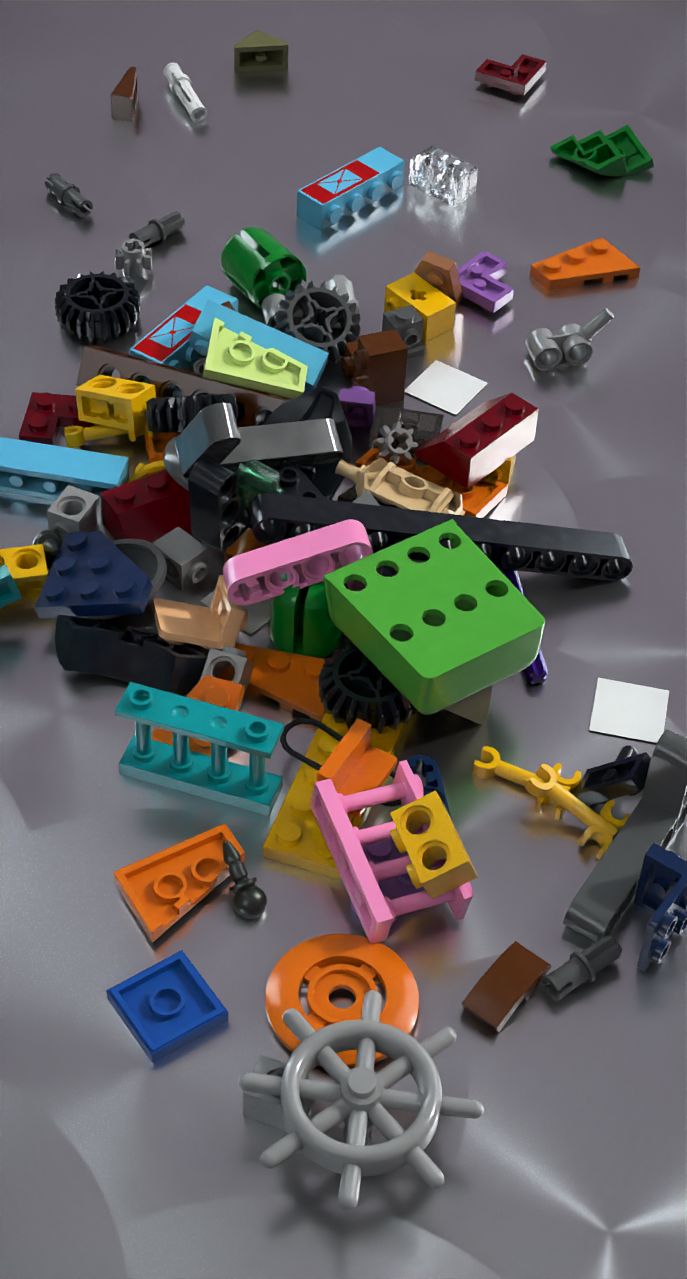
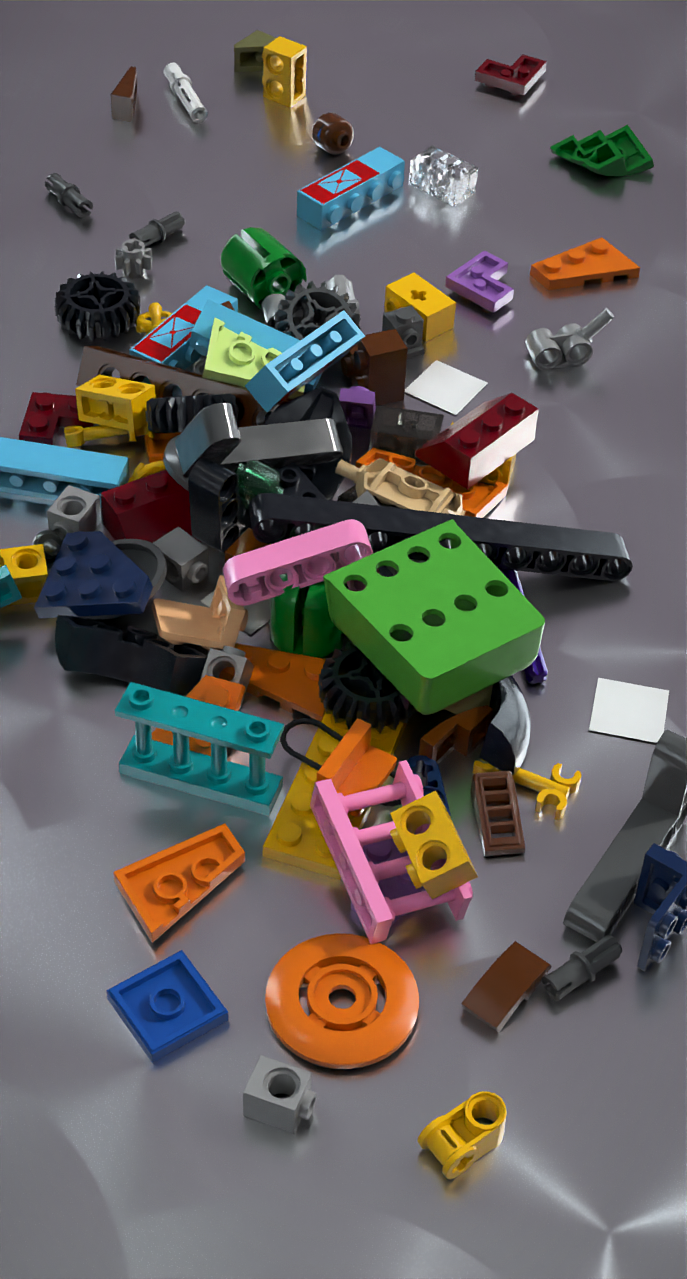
pearl dark grey bar [223,840,267,919] -> none
light grey piece [239,990,484,1210] -> none
light grey gear [372,421,418,465] -> none
nougat wing [413,250,463,306] -> none
yellow bar [525,763,631,860] -> none
black plate [573,745,651,806] -> none
none -> yellow piece [136,302,173,335]
none -> medium azure brick [245,310,365,412]
none -> yellow brick [262,36,307,108]
none -> reddish brown head [312,113,354,155]
none -> yellow piece [417,1091,507,1179]
none -> reddish brown slope [419,705,493,764]
none -> reddish brown slope [470,771,525,856]
none -> brick [479,675,531,776]

